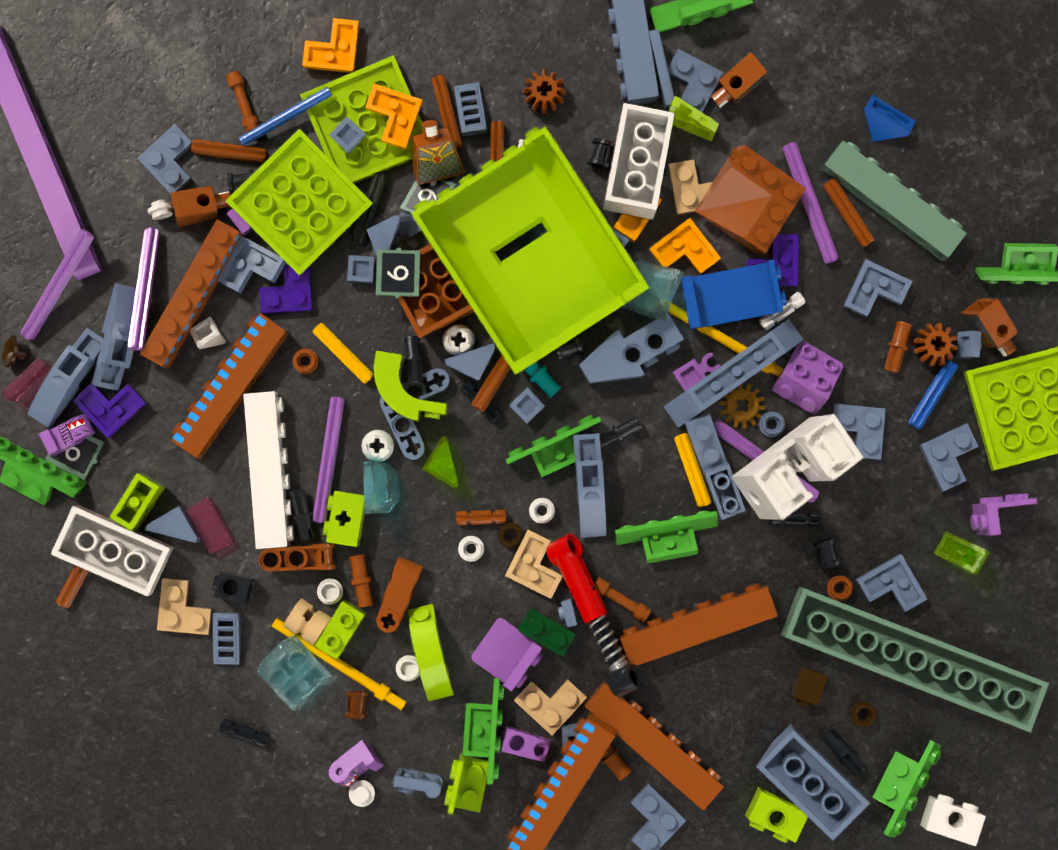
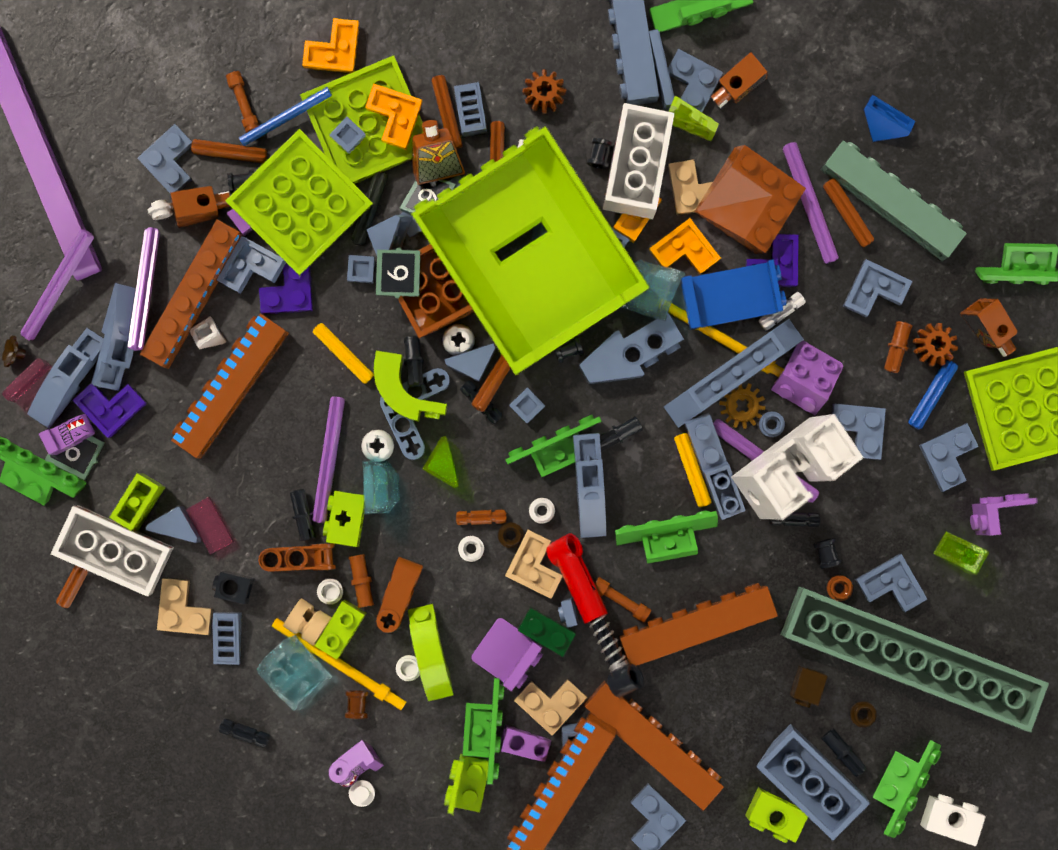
white brick [244,391,294,549] -> none
dark orange plate [293,348,319,374] -> none
sand blue plate [393,768,443,798] -> none
teal pin [524,361,562,399] -> none
dark orange axle [601,745,631,781] -> none
medium lavender plate [672,353,721,392] -> none
sand blue plate [956,331,982,359] -> none

